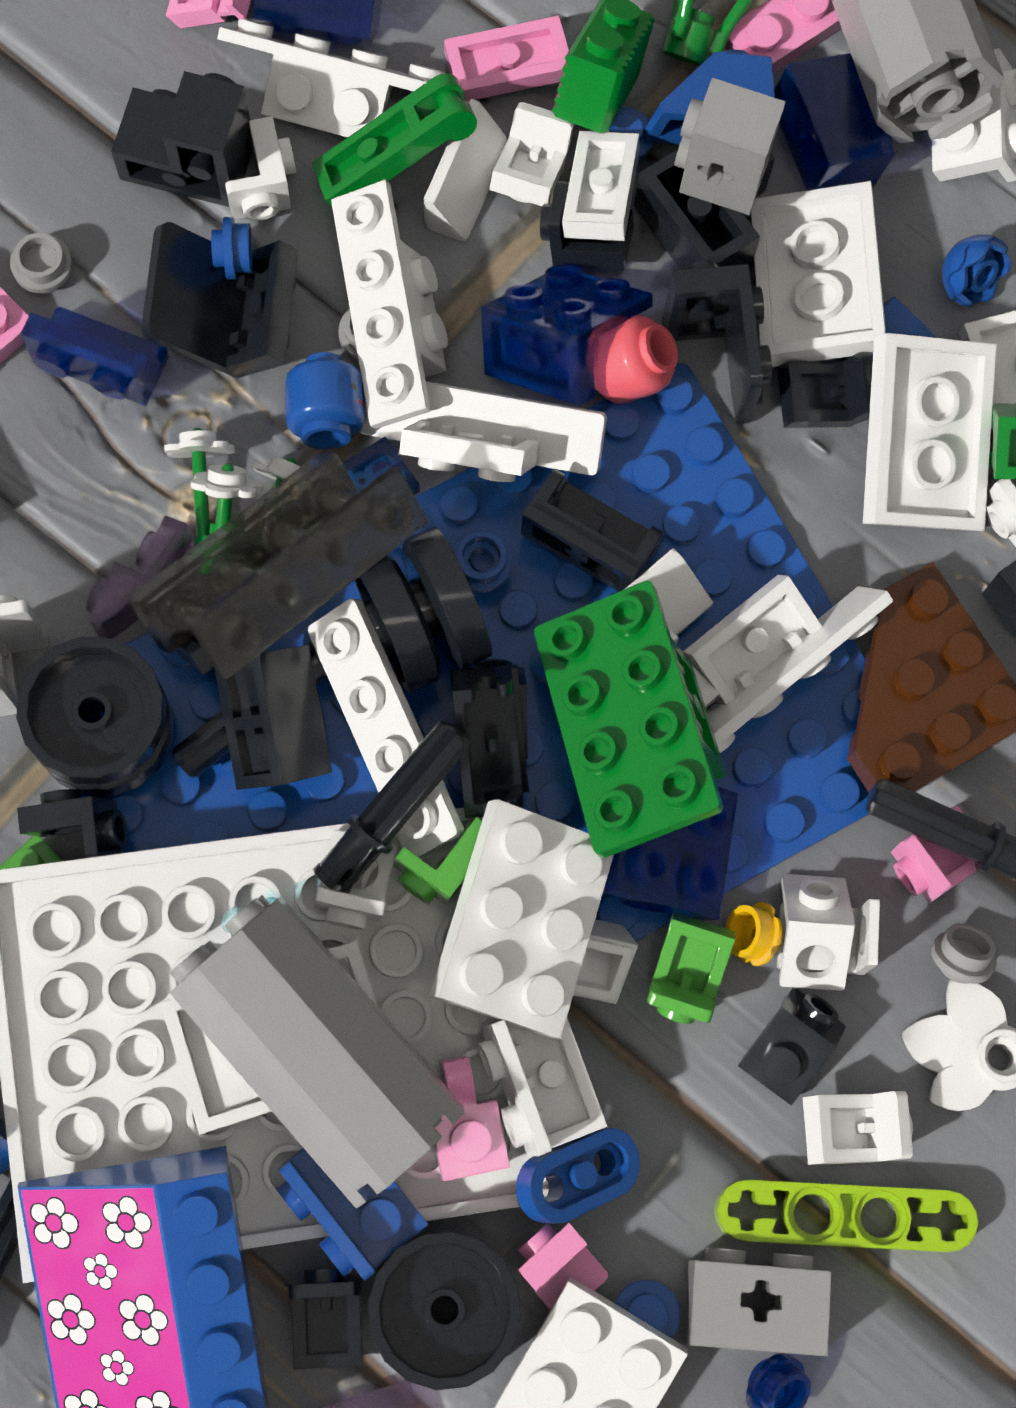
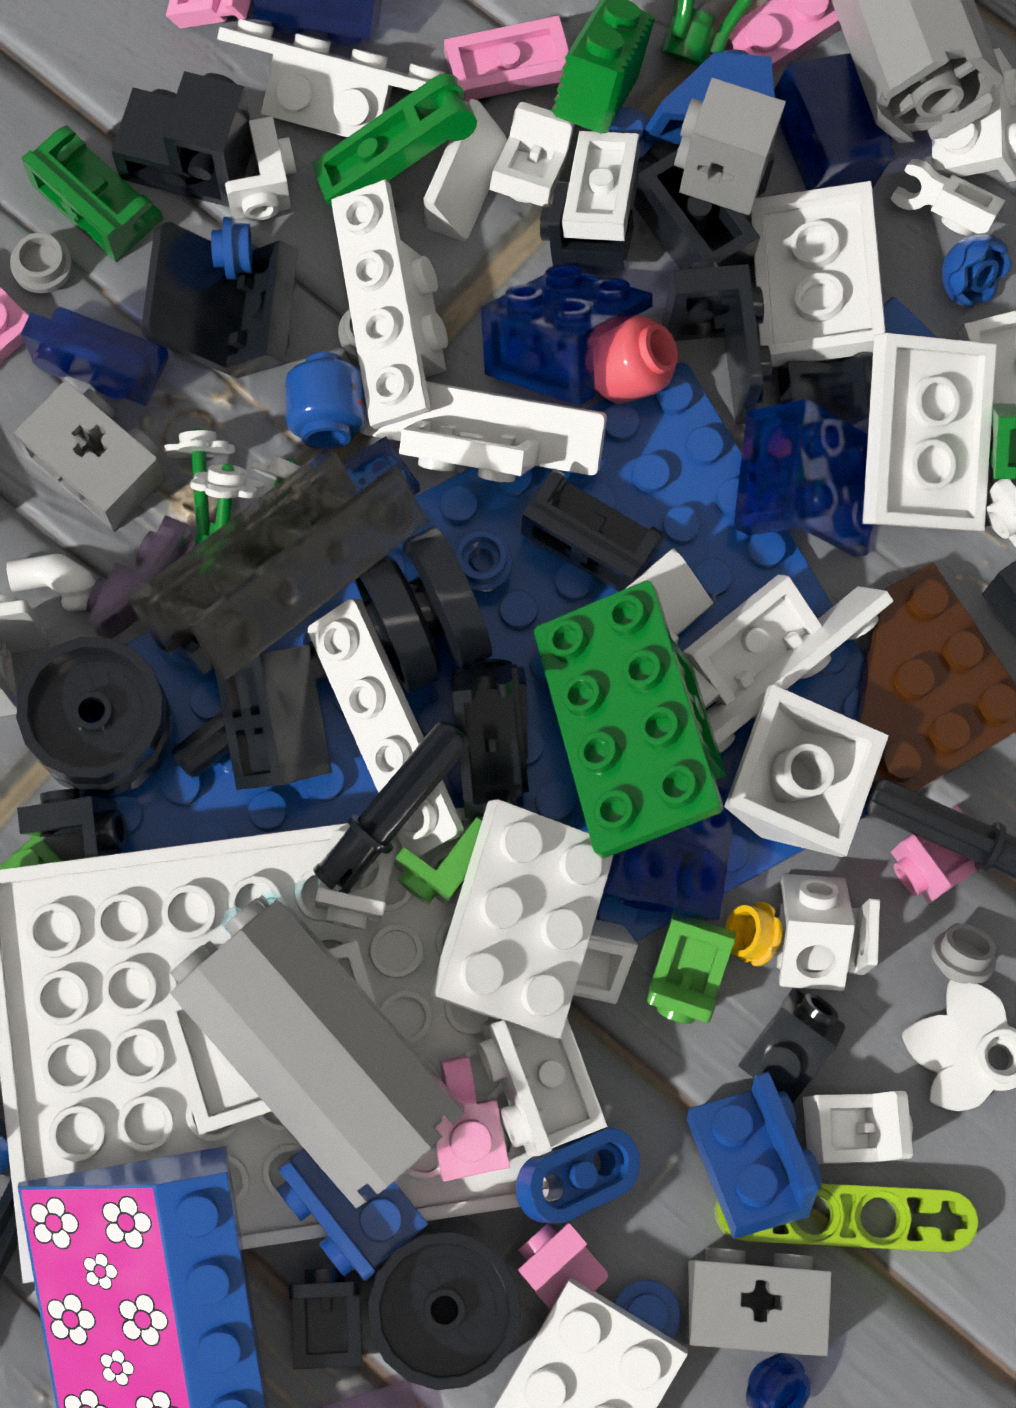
none -> white arm [6,554,96,612]
none -> light grey brick [13,380,165,532]
none -> green hinge [21,125,163,262]
none -> blue bracket [686,1072,822,1239]
none -> white slope [724,684,889,857]
none -> clear blue bracket [733,399,874,557]
none -> white plate [891,159,1005,236]

